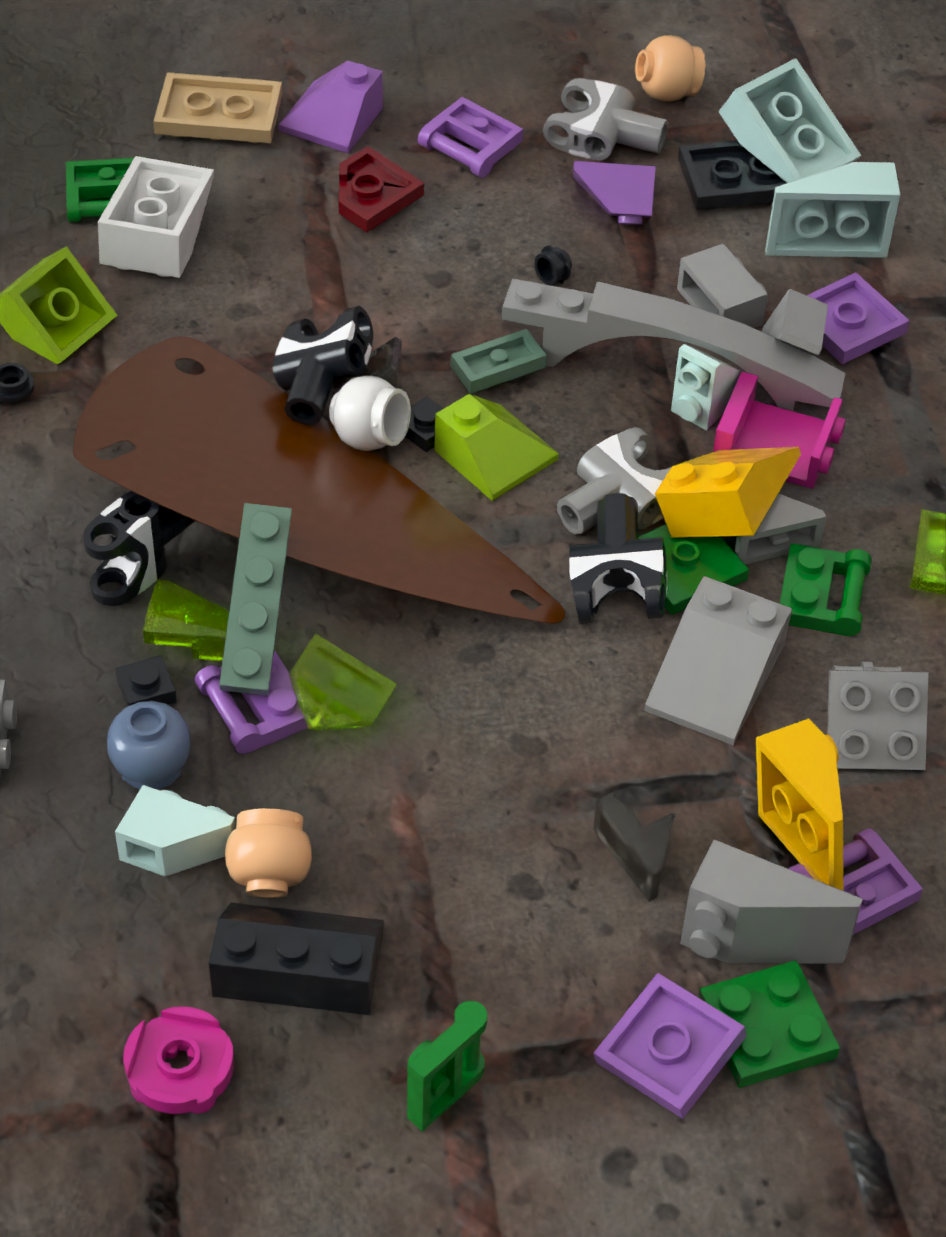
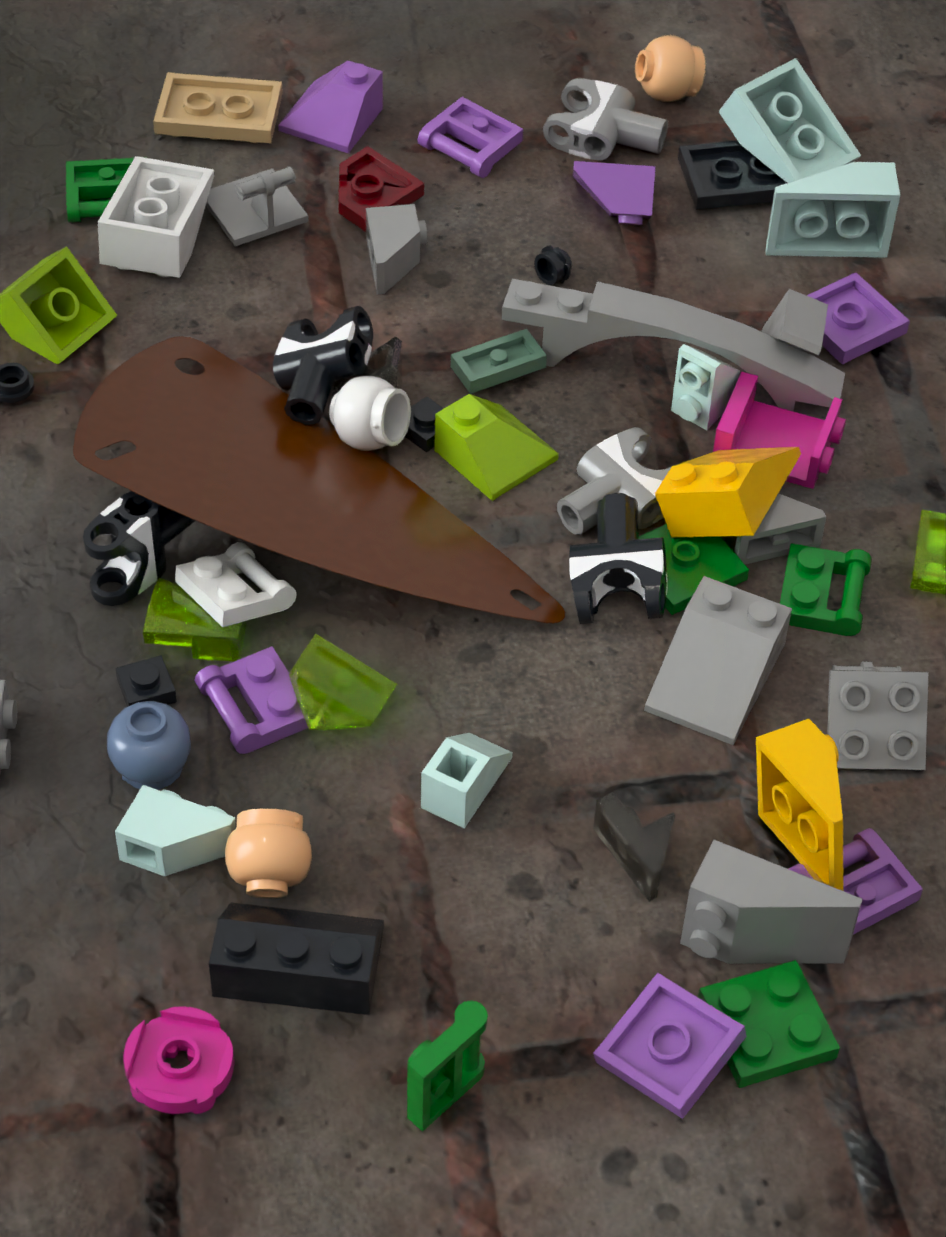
sand green plate [219,503,292,696] -> none
light grey piece [677,244,768,328] -> none
none -> white plate [175,542,297,627]
none -> light grey plate [206,166,308,246]
none -> light grey slope [366,204,427,294]
none -> light aqua slope [421,733,512,828]

